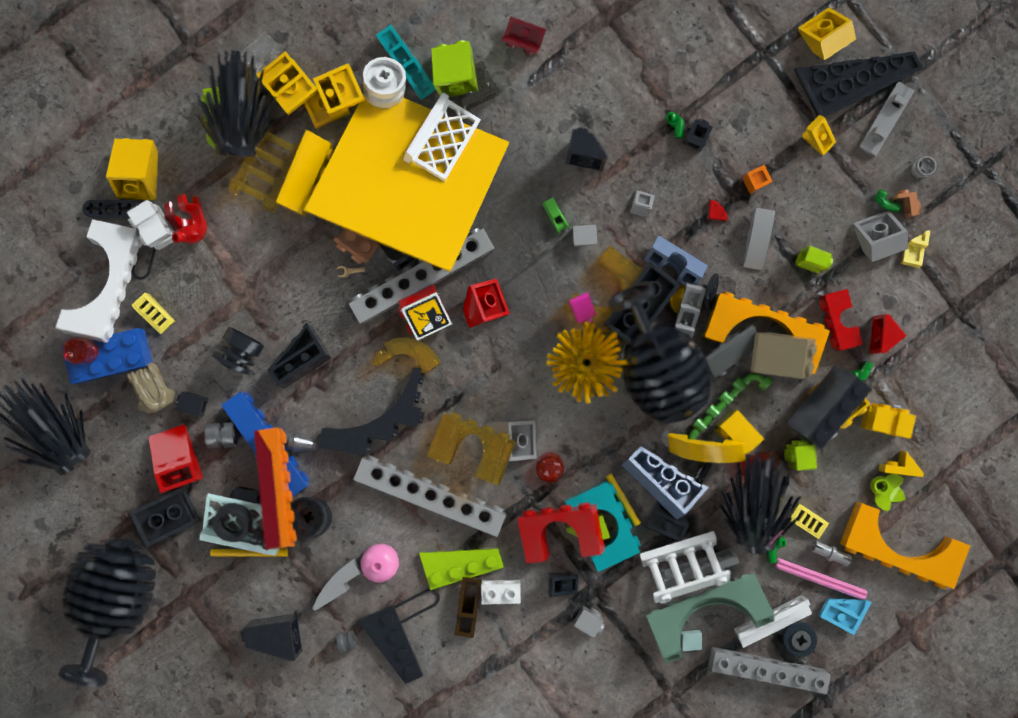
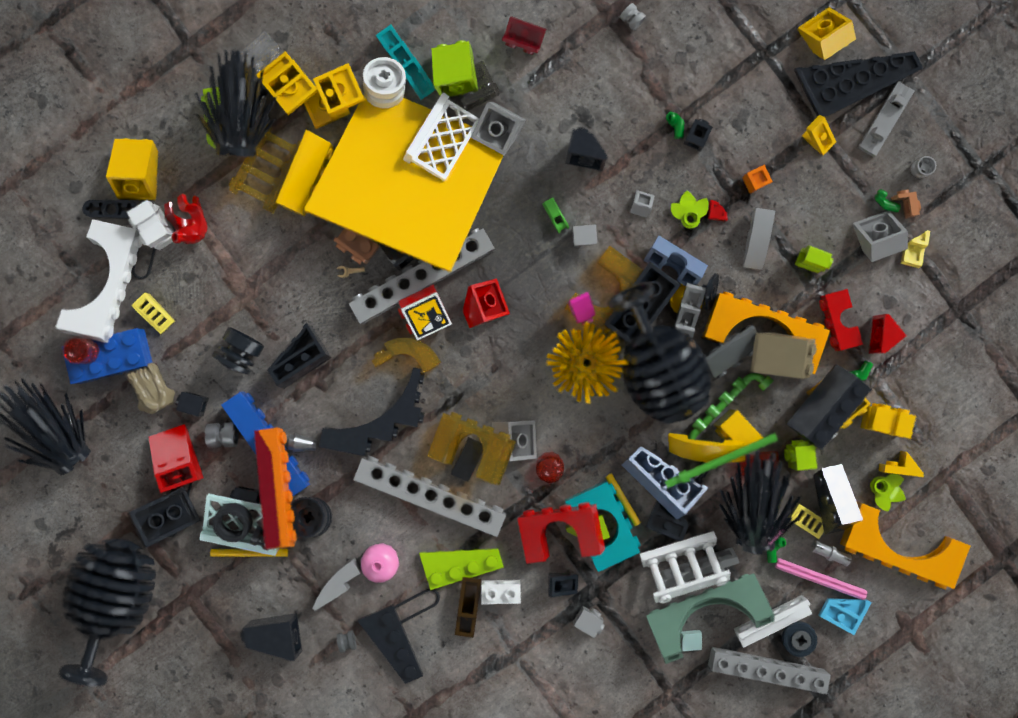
none -> black slope [451,437,485,482]
none -> light grey slope [471,102,526,155]
none -> light grey wheel [619,3,646,31]
none -> bright green bar [665,433,778,488]
none -> lime plate [671,191,709,229]
none -> wedge [813,465,863,535]

